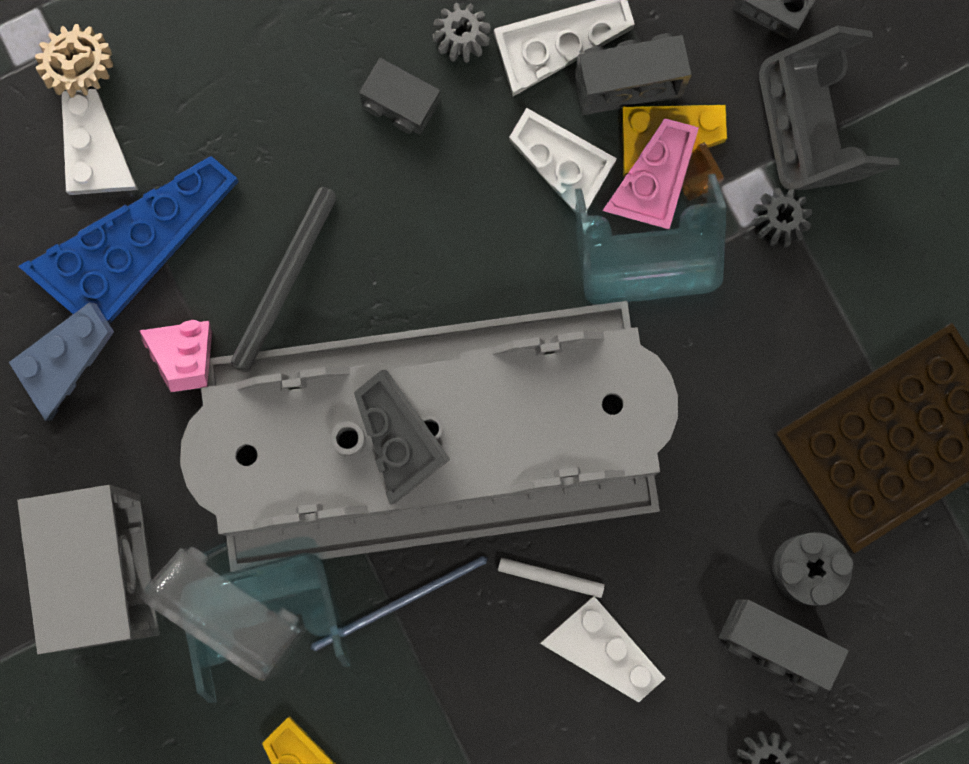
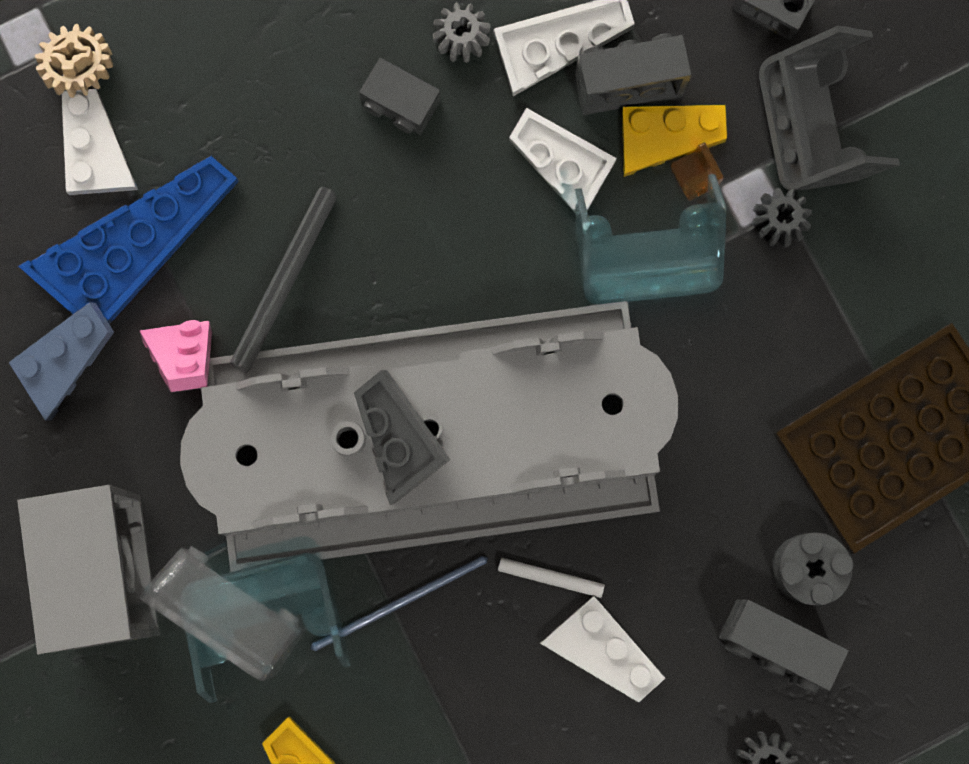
bright pink wing [603,118,699,229] -> none

